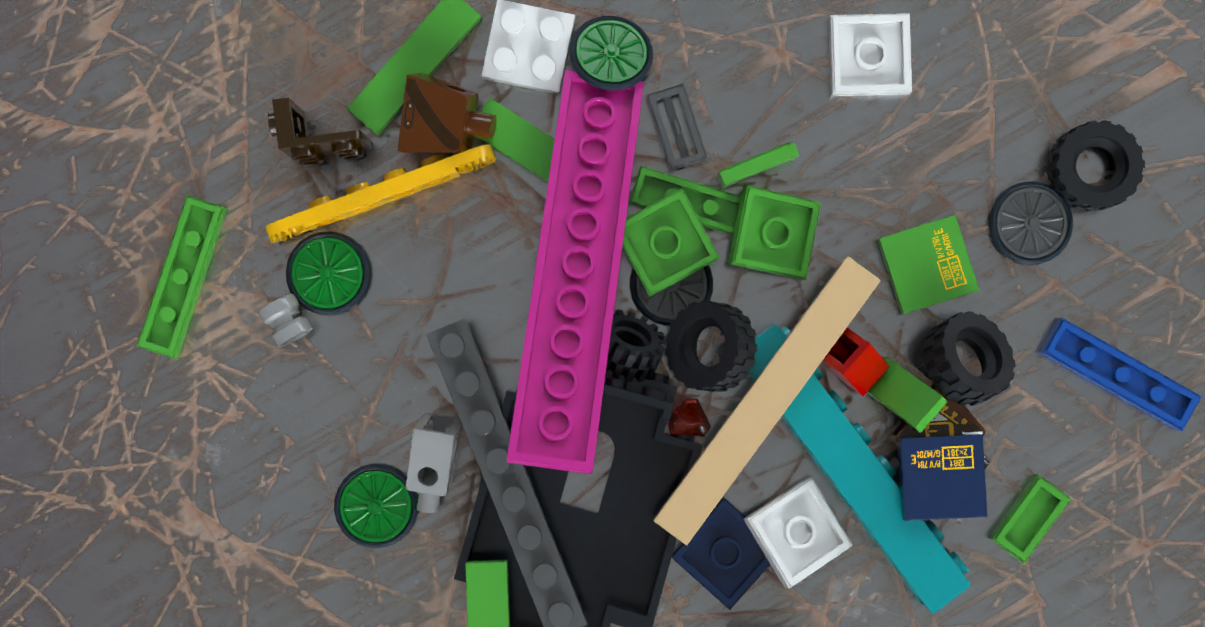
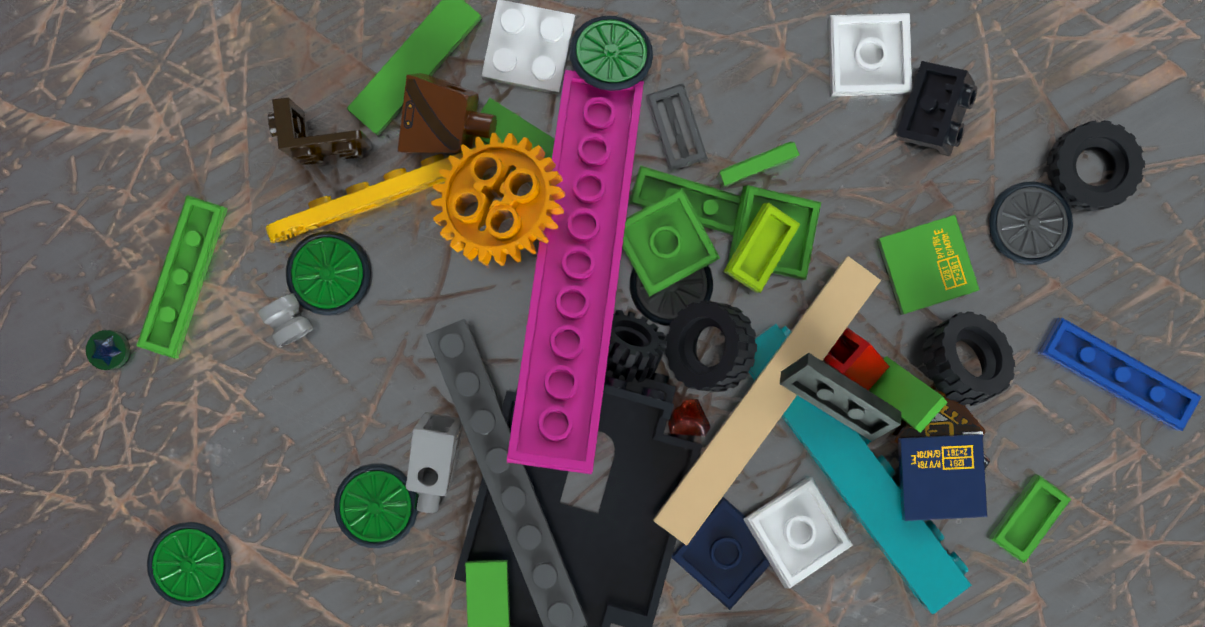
none -> dark green tile [86,330,130,370]
none -> green wheel [147,522,231,607]
none -> light orange gear [431,133,565,266]
none -> lime tile [723,202,800,293]
none -> pearl dark grey plate [780,353,901,441]
none -> black bracket [896,61,977,156]

